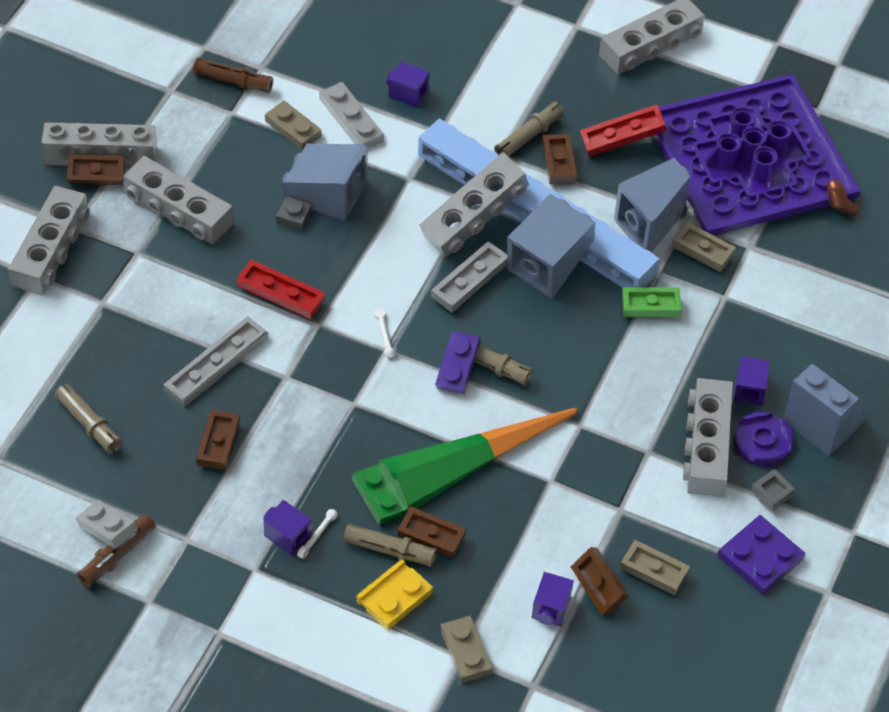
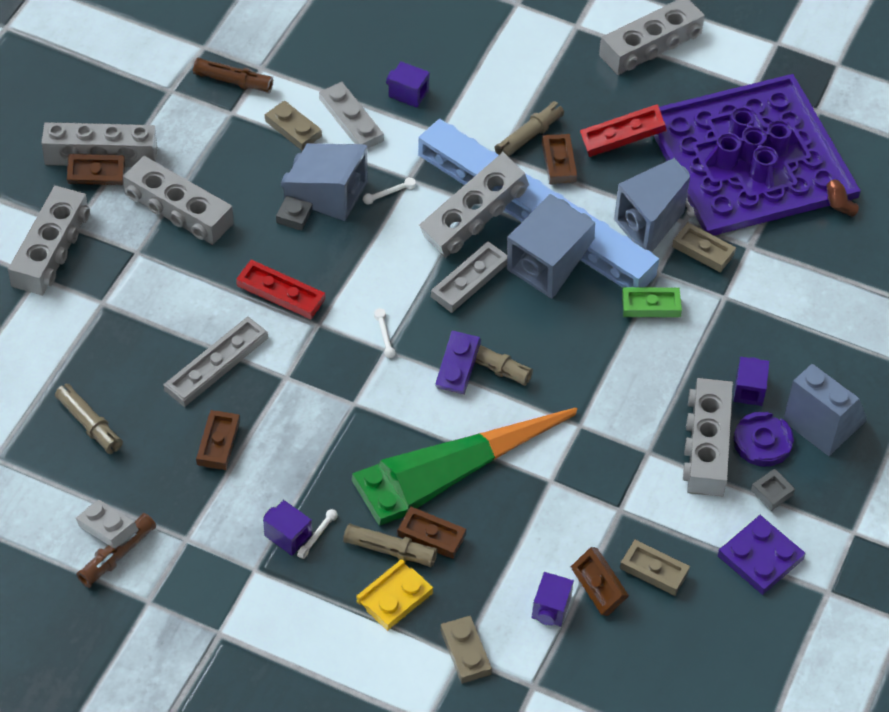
none -> white hinge [363,178,416,204]

